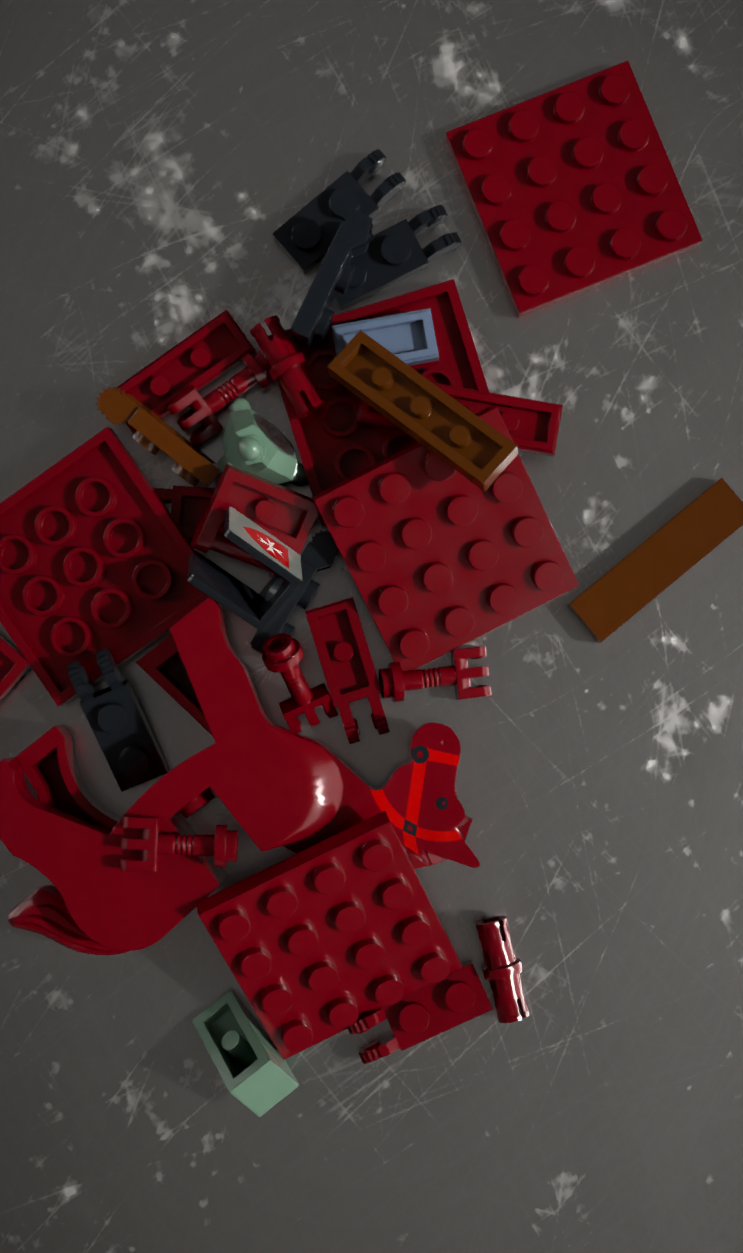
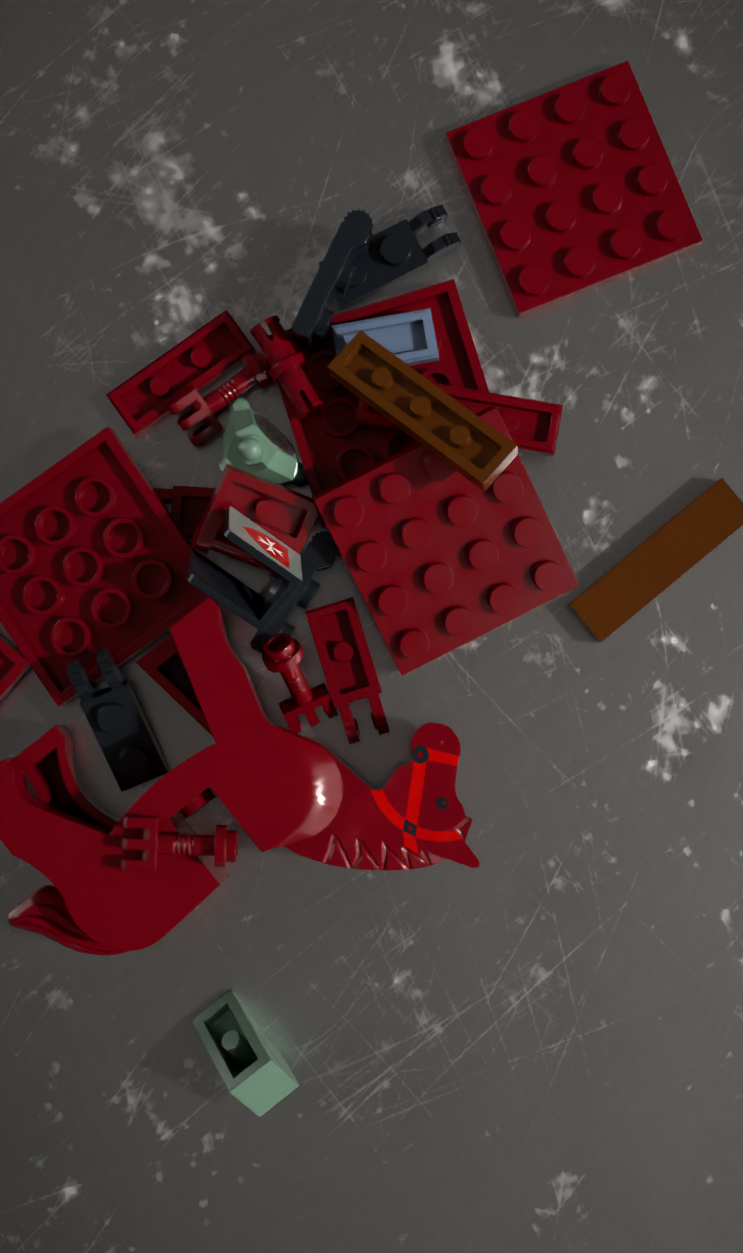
reddish brown hinge [96,387,221,487] -> none
dark red plate [195,811,463,1060] -> none
black hinge [272,149,407,275] -> none
dark red hinge [348,961,493,1064] -> none
dark red hinge [379,646,492,702] -> none
dark red pin [475,915,530,1023] -> none

